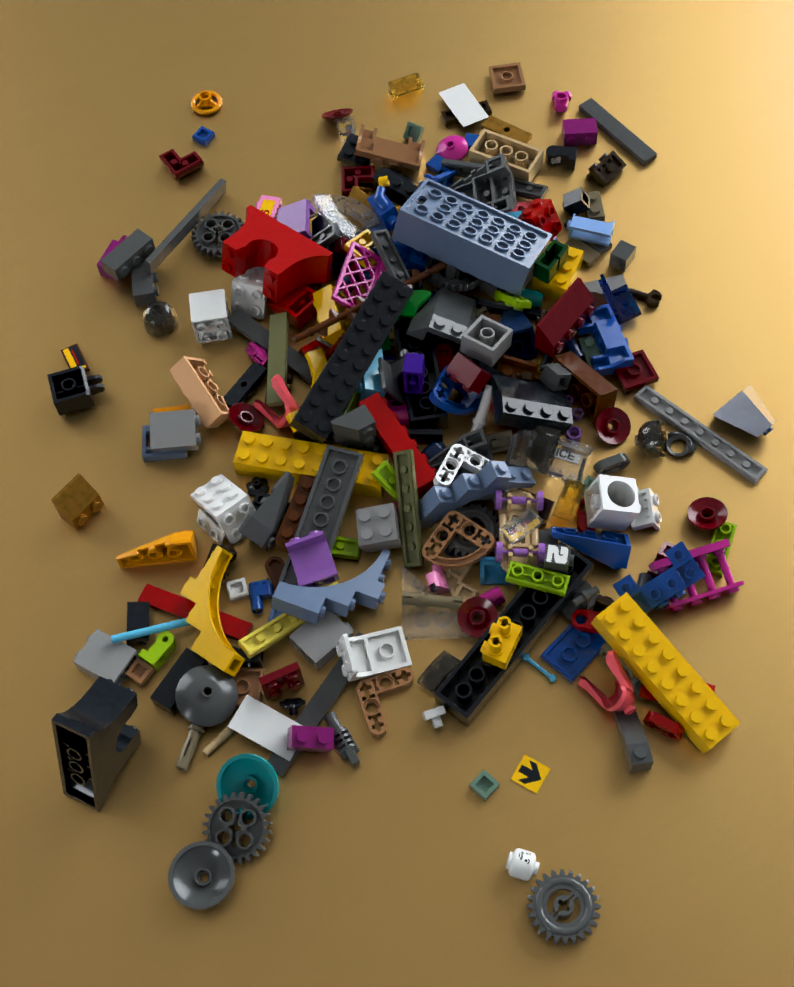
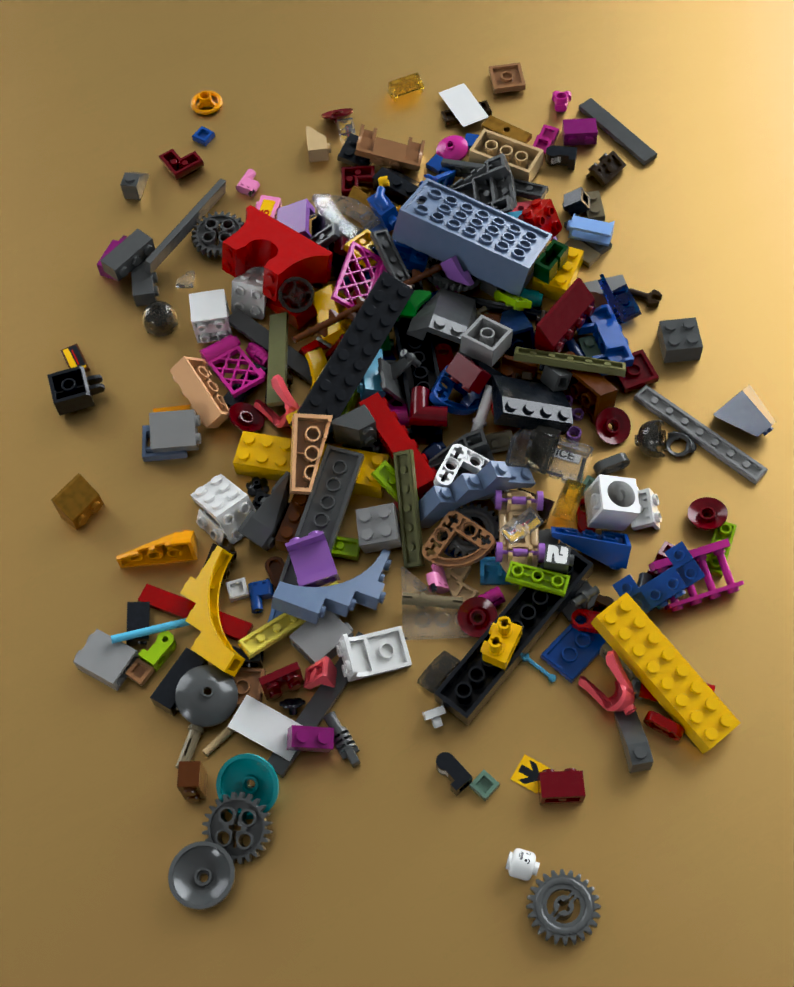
black piece [51,676,141,811] -> none
medium nougat beam [356,667,414,738] -> none
sand green plate [403,122,424,143] -> none
dark purple brick [403,353,425,394] -> none
dark grey brick [609,240,636,272] -> none
none -> dark grey slope [120,172,149,200]
none -> clear tile [175,271,195,288]
none -> reddish brown brick [177,761,208,802]
none -> dark pink piece [199,334,266,398]
none -> bright pink piece [236,169,260,197]
none -> clear smoke cylinder [278,277,315,313]
none -> light nougat wedge [289,413,333,495]
none -> coral slope [303,656,337,690]
none -> tan slope [306,126,331,162]
none -> dark red brick [409,386,448,426]
none -> black leg [436,752,472,796]
none -> medium lavender slope [440,256,474,286]
none -> olive tile [513,346,626,377]
none -> dark pink slope [533,124,559,155]
none -> dark red brick [537,768,586,804]
none -> dark grey brick [657,317,703,363]

